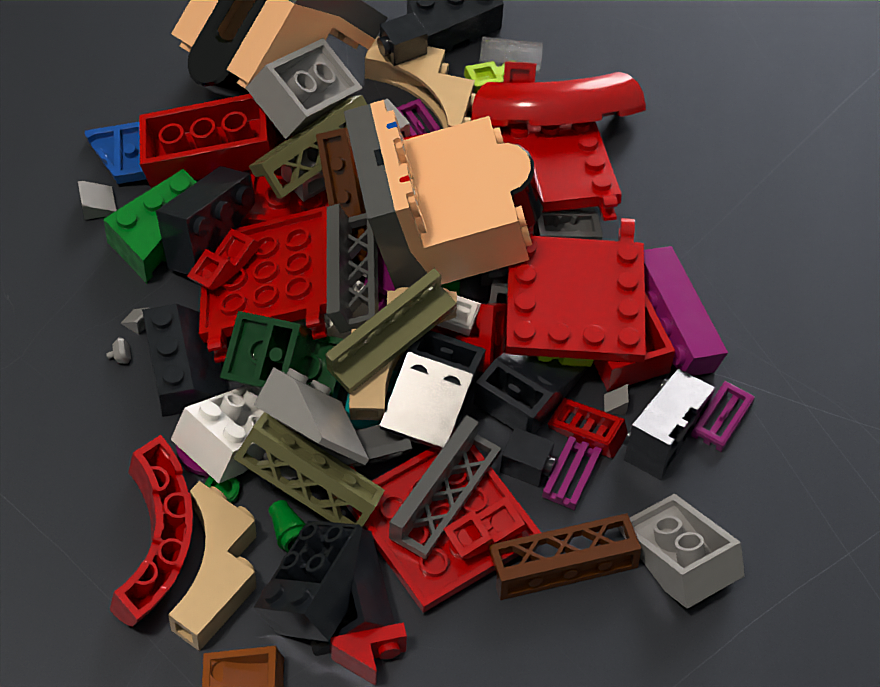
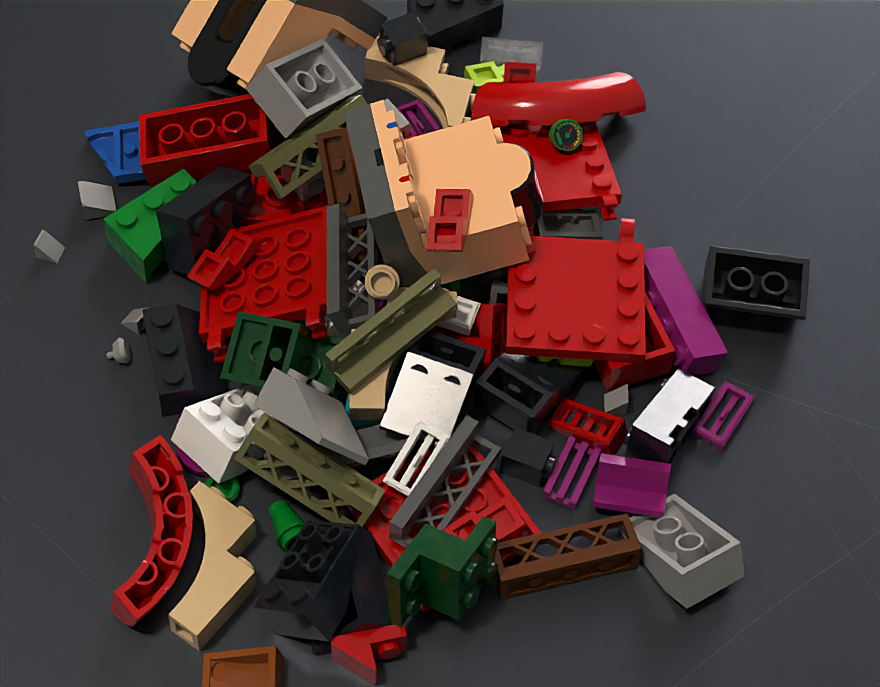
none -> light grey piece [33,230,66,264]
none -> tan plate [365,264,400,300]
none -> white tile [383,420,450,496]
none -> dark green bracket [387,516,499,628]
none -> red slope [426,189,473,252]
none -> tile [549,119,583,151]
none -> magenta panel [593,453,671,517]
none -> black slope [702,246,810,320]

